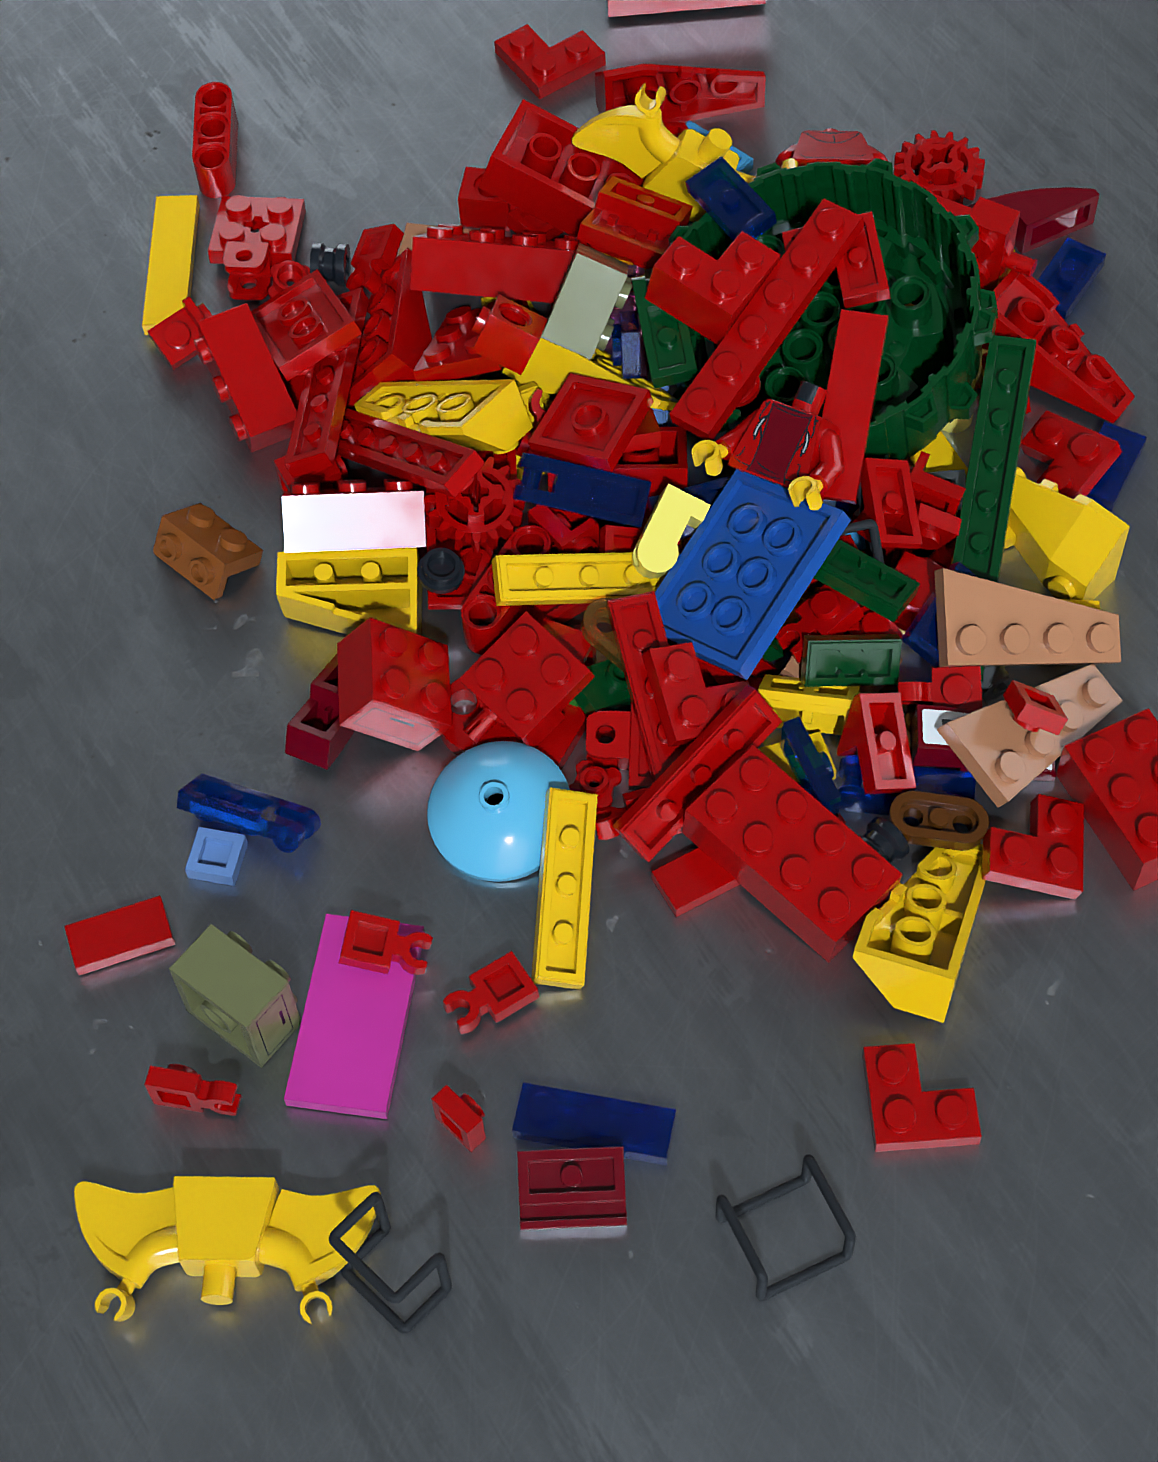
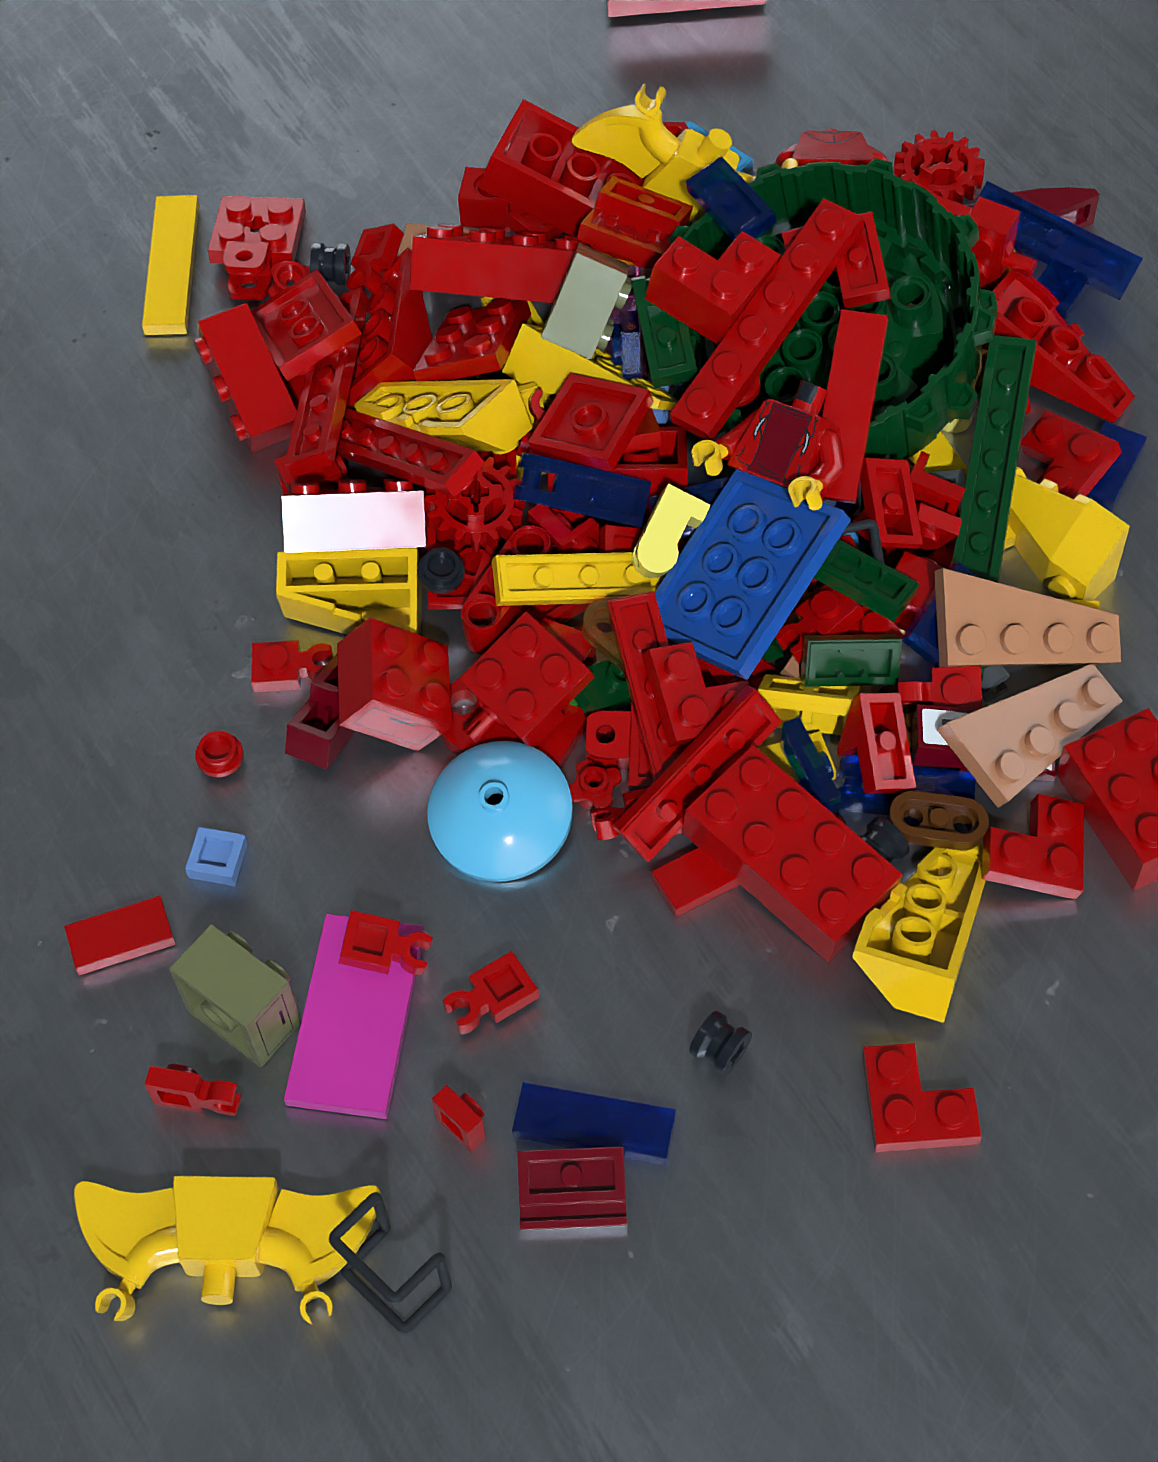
red bracket [147,296,212,370] -> none
dark orange bracket [153,503,264,600] -> none
clear blue plate [177,773,321,853] -> none
red beam [192,82,238,199] -> none
red brick [471,294,548,375] -> none
red plate [494,24,606,100] -> none
yellow tile [531,787,598,990] -> none
red wedge [595,63,766,122] -> none
black piece [716,1154,856,1300] -> none
red plate [1003,680,1068,735] -> none
none -> red plate [195,730,244,777]
none -> red plate [251,640,333,692]
none -> black wheel [689,1010,752,1076]
none -> clear blue plate [972,181,1143,301]

